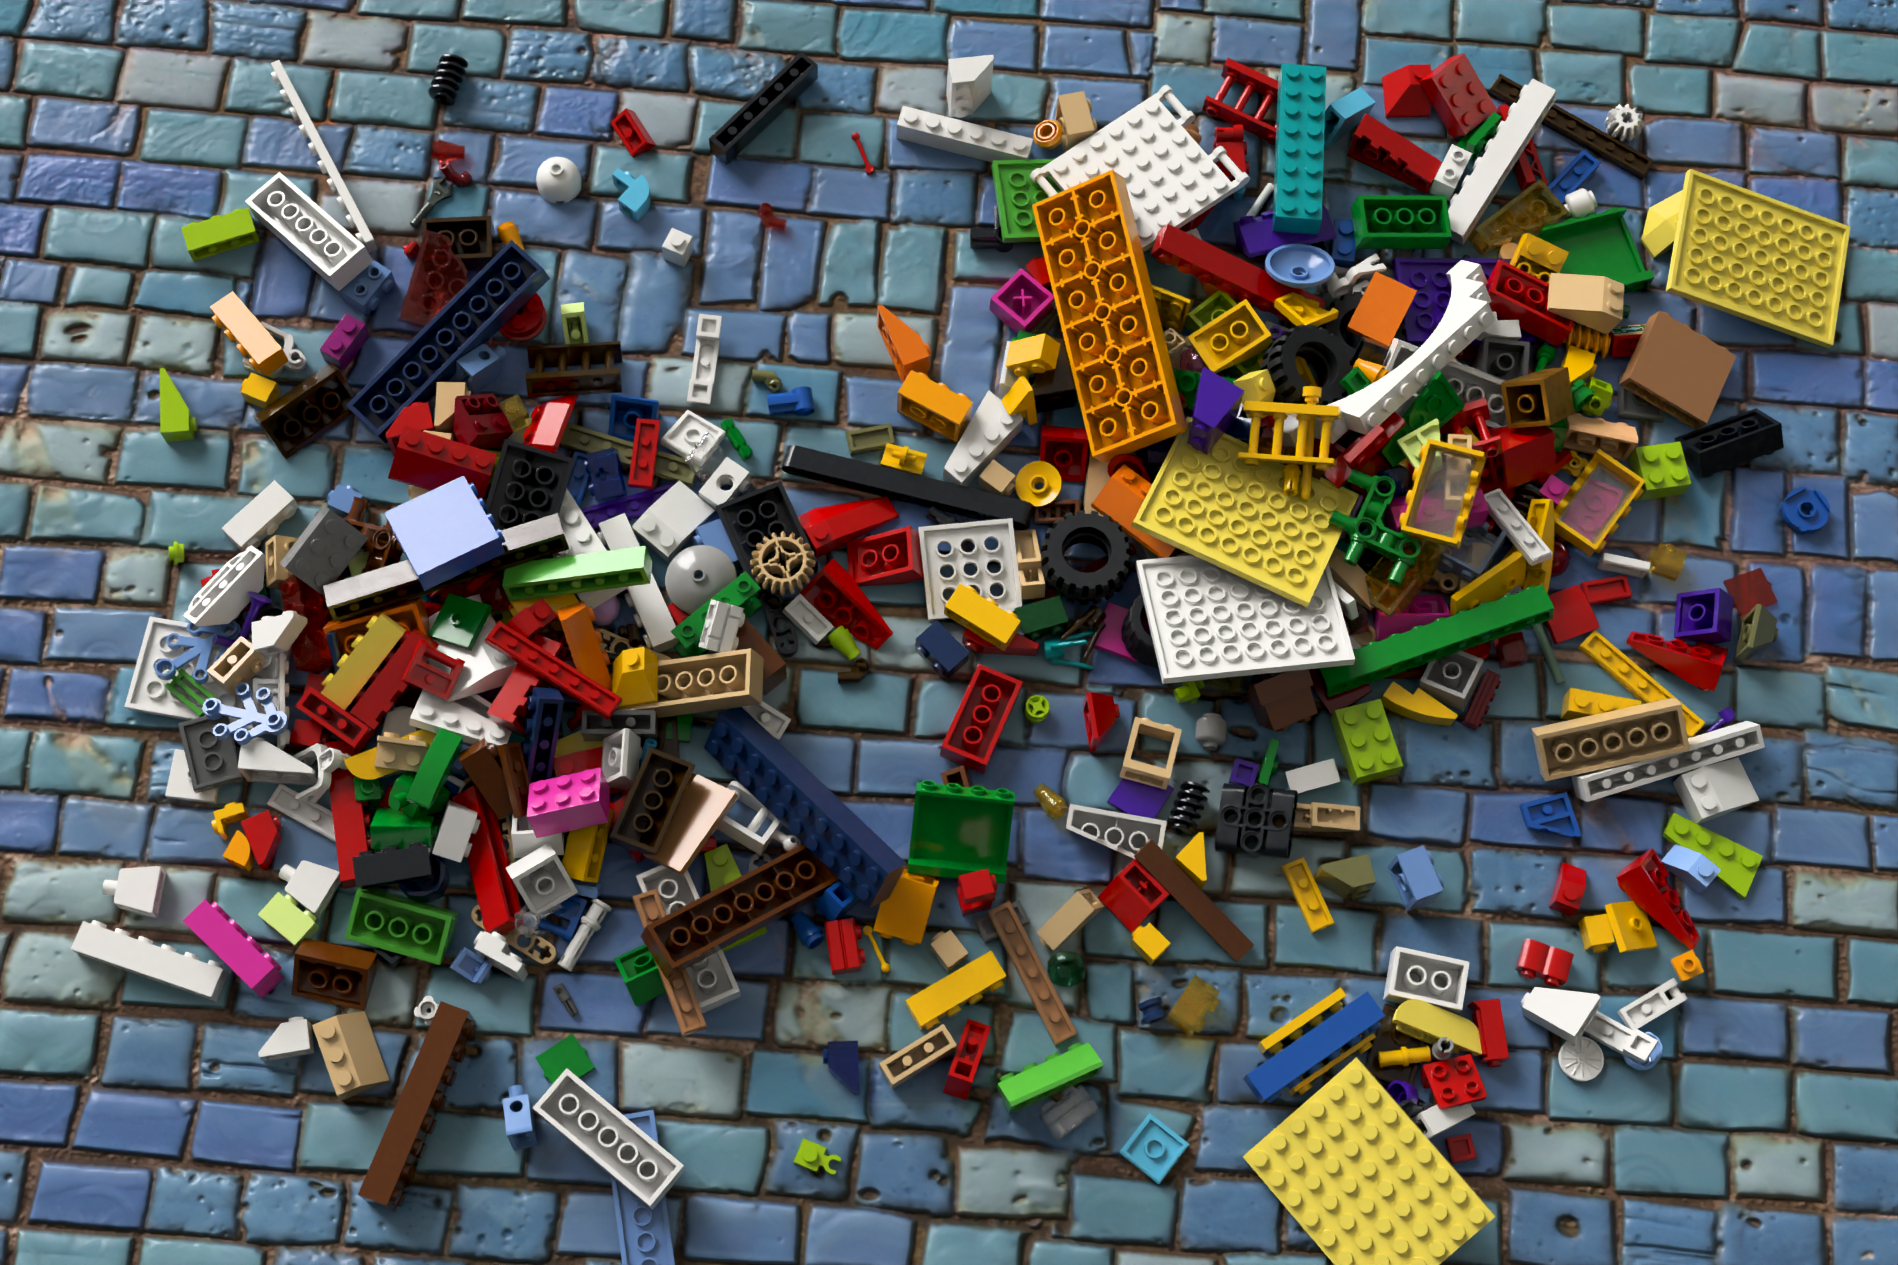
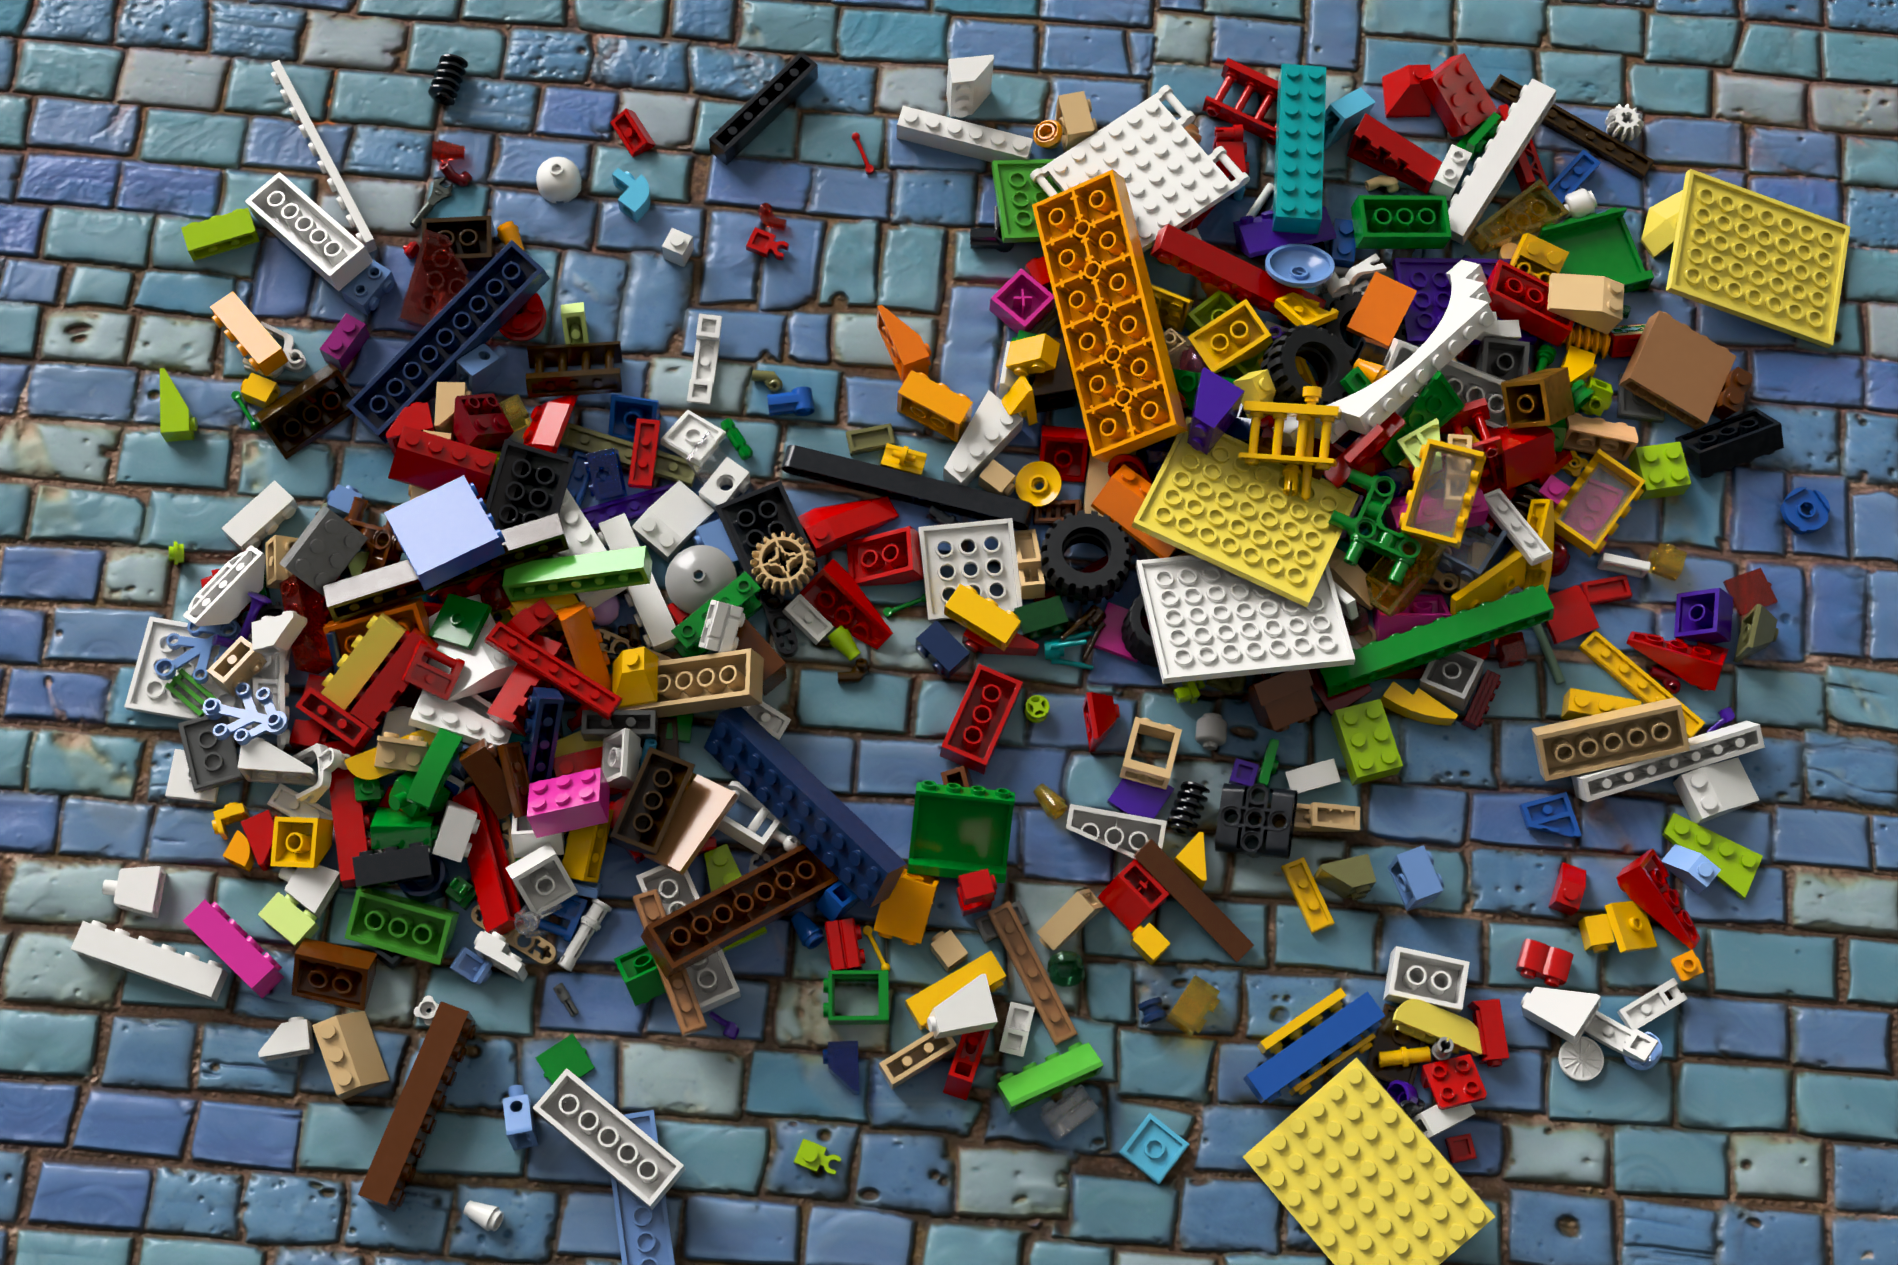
none -> green hinge [231,391,260,431]
none -> yellow slope [270,817,334,868]
none -> green piece [445,875,477,911]
none -> white cone [463,1200,504,1231]
none -> dark purple hand [709,1011,739,1040]
none -> red plate [746,227,789,261]
none -> green window [823,970,889,1025]
none -> green hinge [883,593,926,618]
none -> white slope [927,974,998,1039]
none -> white slope [999,1001,1035,1057]
none -> tan arm [1365,175,1399,193]
none -> dark red arm [1649,666,1681,694]
none -> reddish brown brick [1712,367,1752,420]

